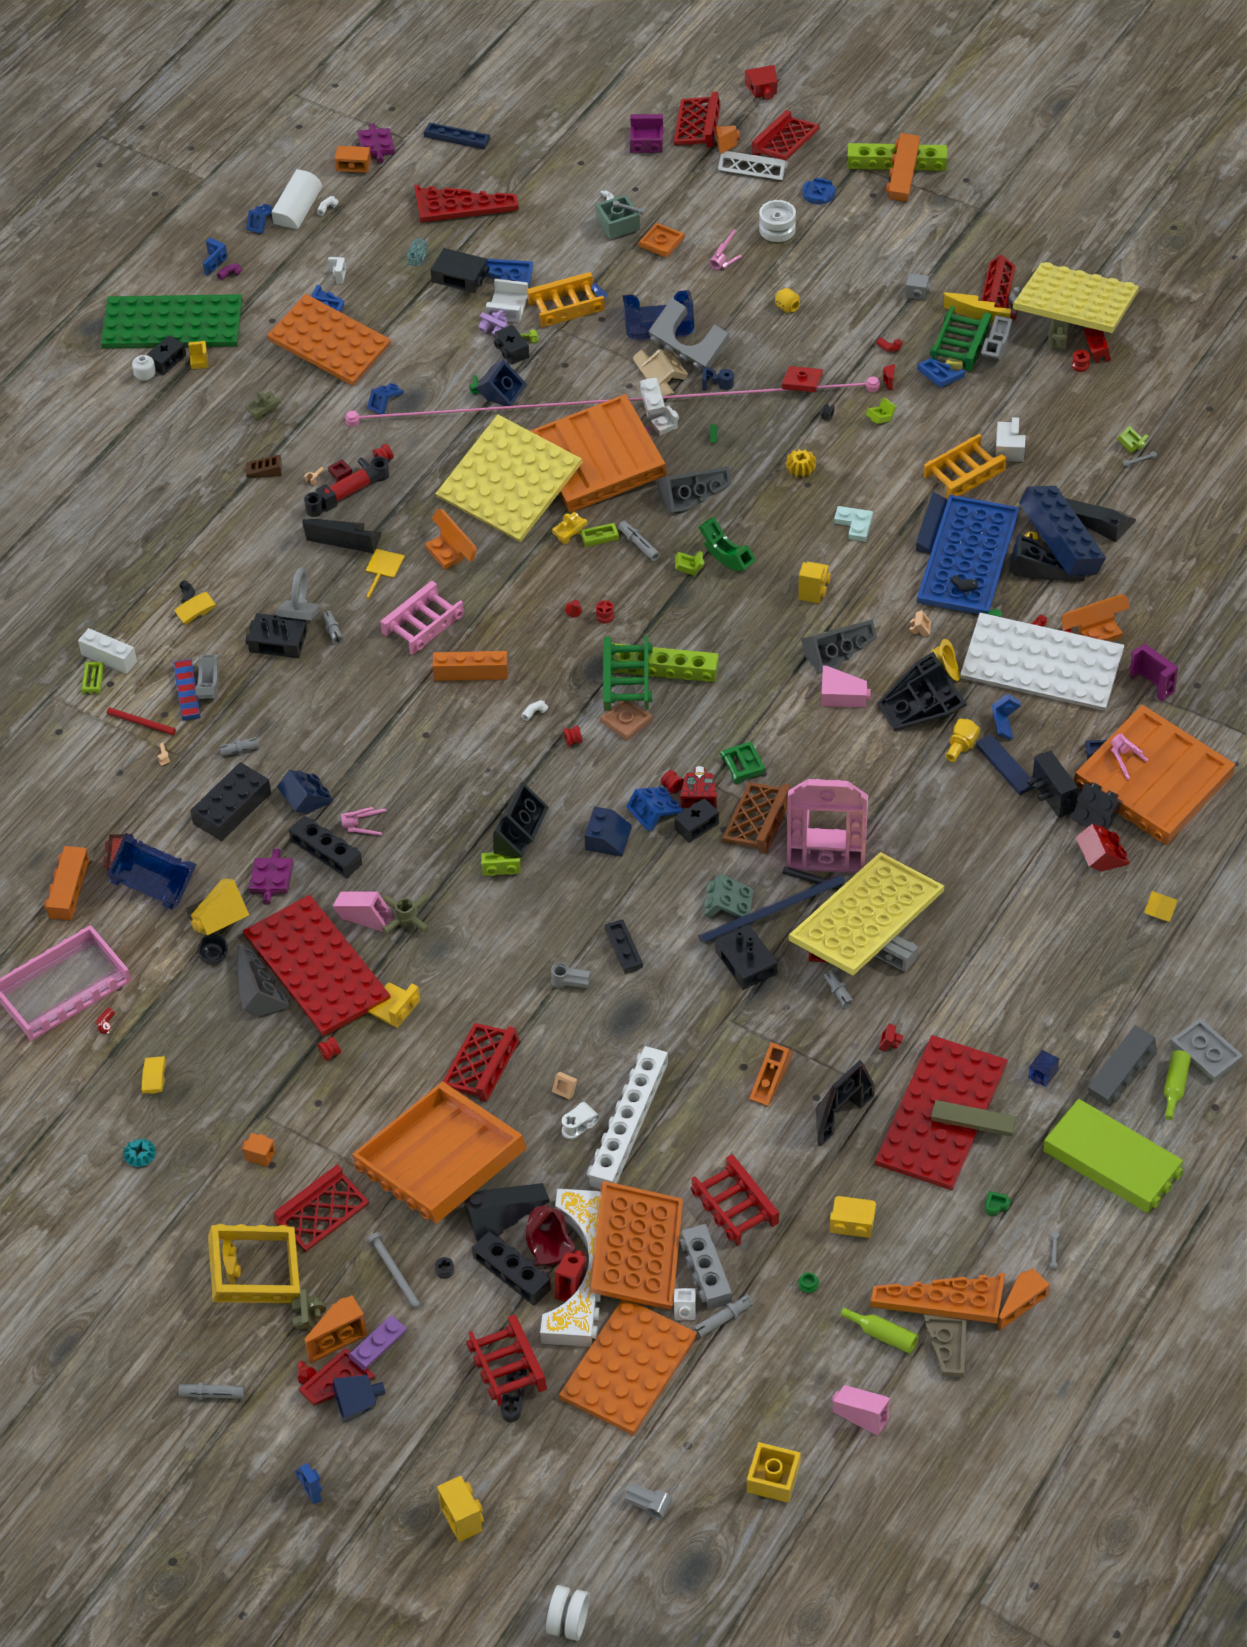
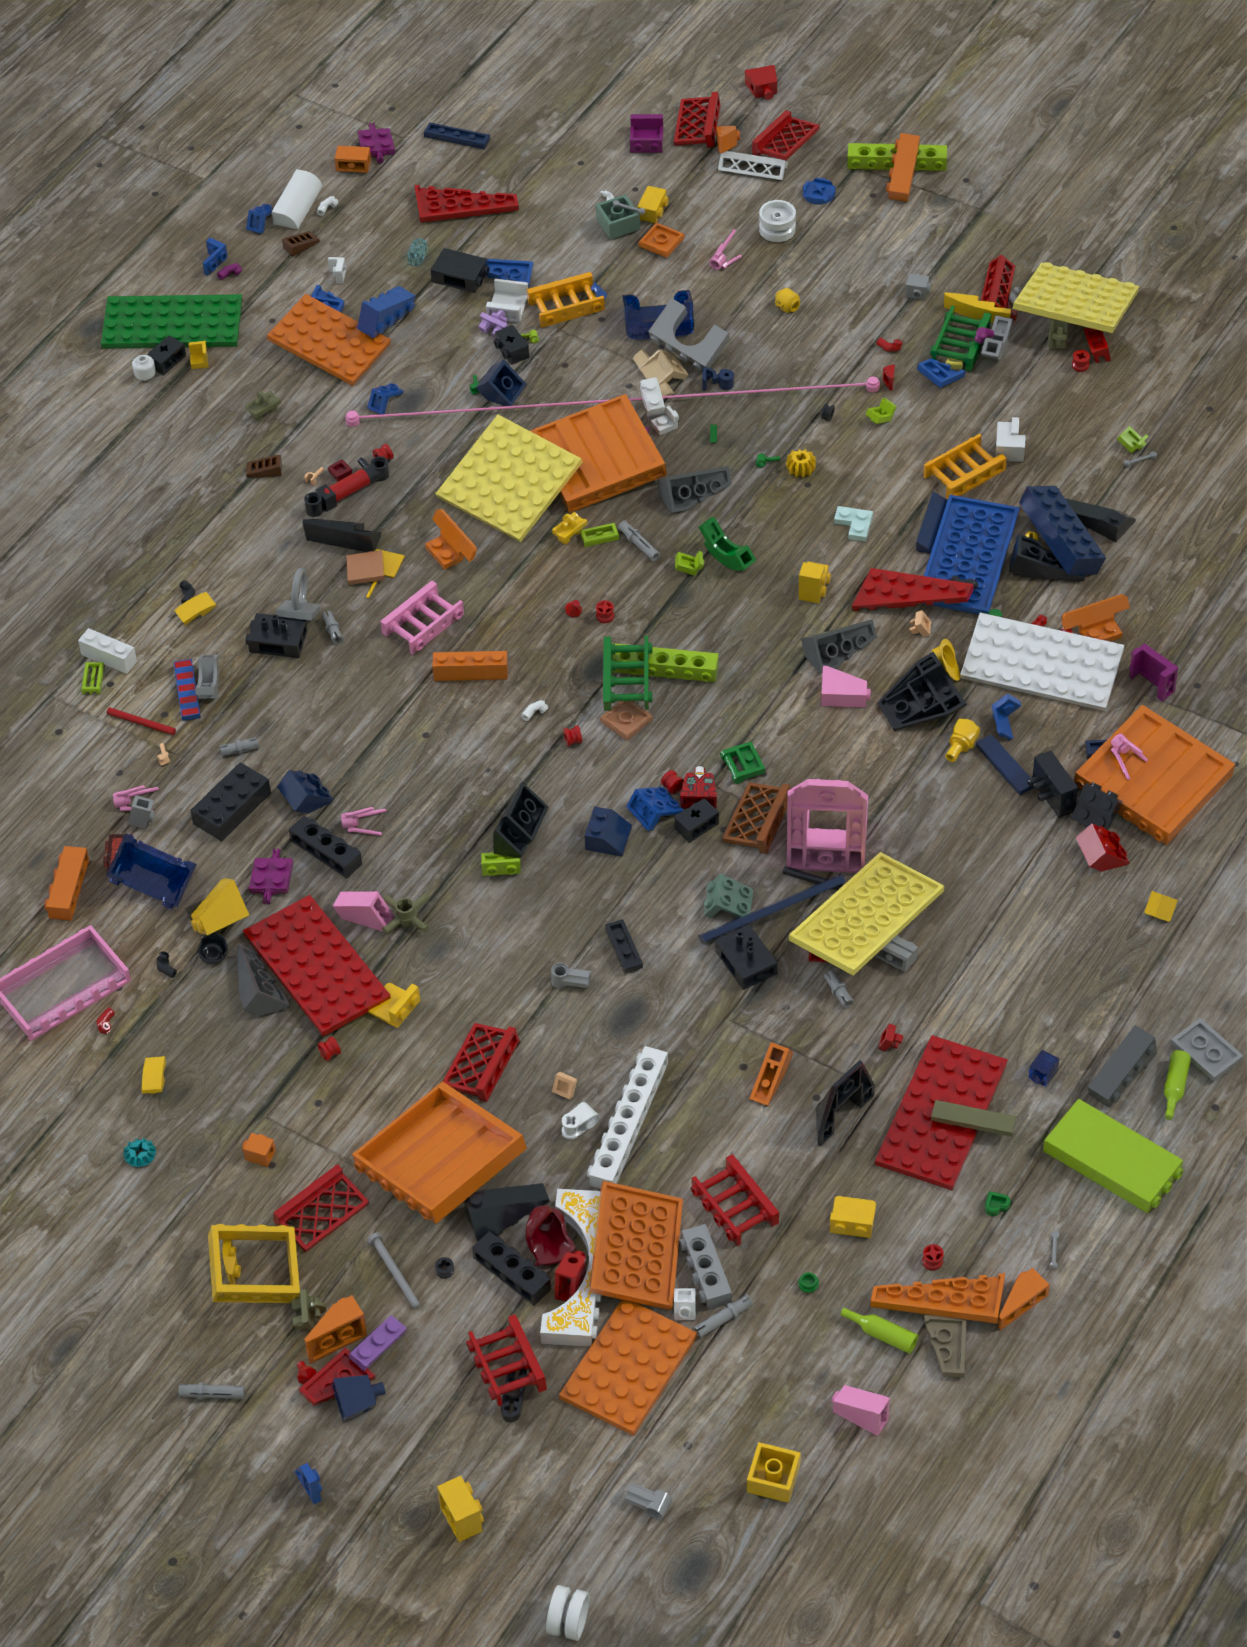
red plate [782,366,823,392] -> none
none -> bright pink plant [113,785,159,812]
none -> light grey brick [128,795,155,829]
none -> black arm [156,951,177,978]
none -> reddish brown slope [282,231,320,256]
none -> nougat tile [346,550,385,585]
none -> blue wedge [357,286,416,338]
none -> yellow brick [637,186,669,223]
none -> green hand [756,453,780,468]
none -> red wing [852,568,974,611]
none -> red wheel [922,1244,944,1271]
none -> magenta arm [974,327,994,344]

